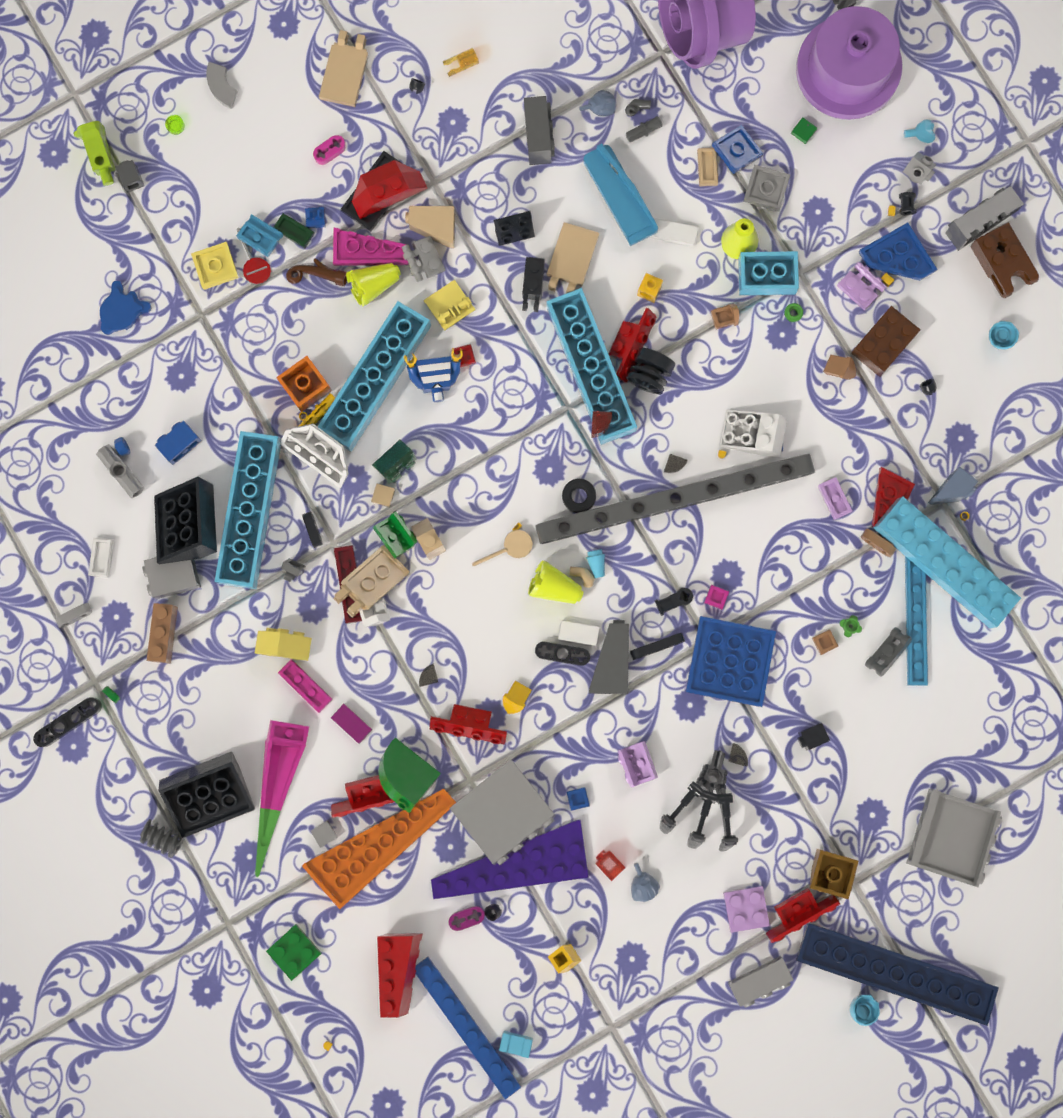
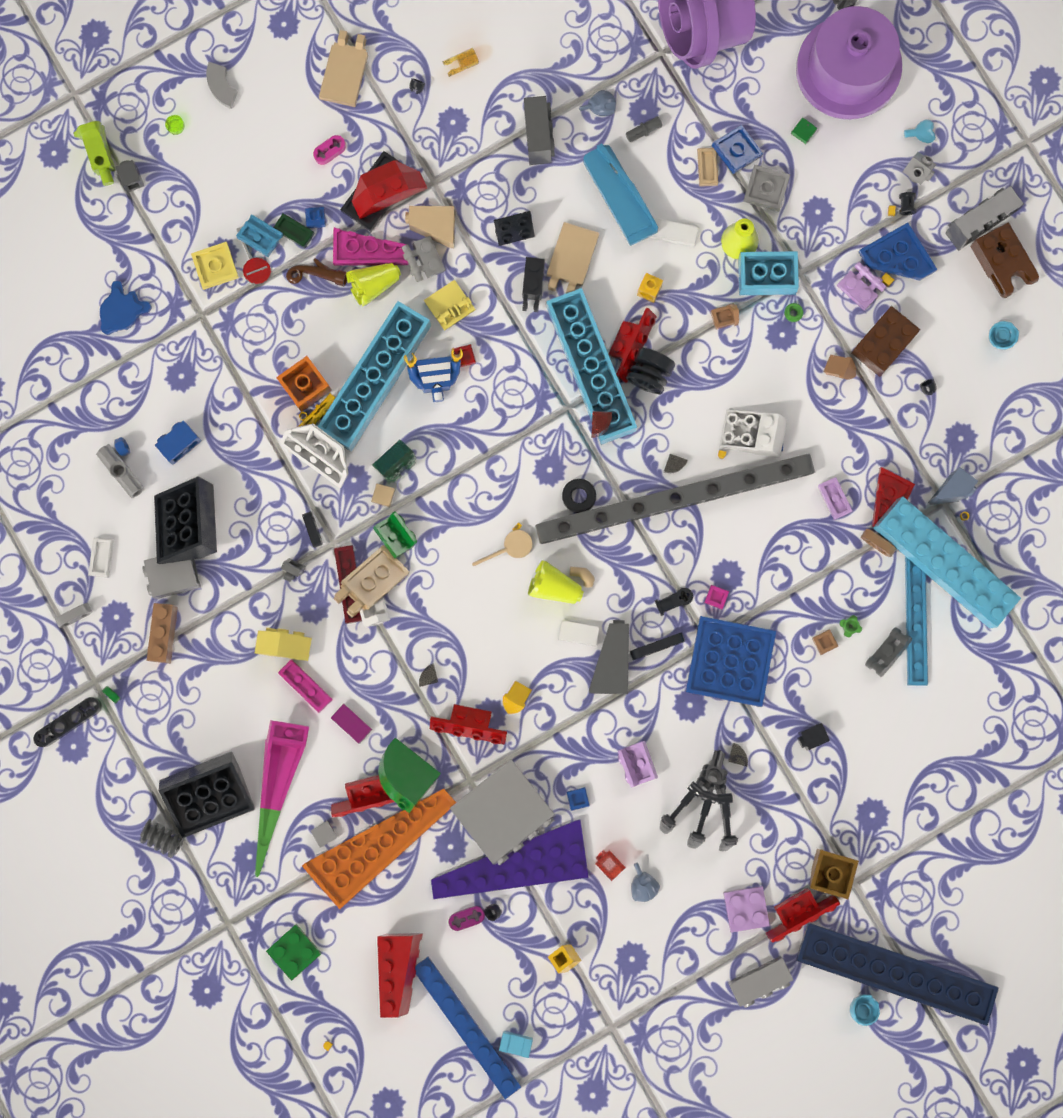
medium azure brick [215,431,281,590] -> none
tan slope [411,518,446,560] -> none
black beam [535,642,590,666] -> none
medium azure cone [586,549,605,578] -> none
dark grey arm [625,99,651,116] -> none
light grey panel [906,789,1002,888] -> none

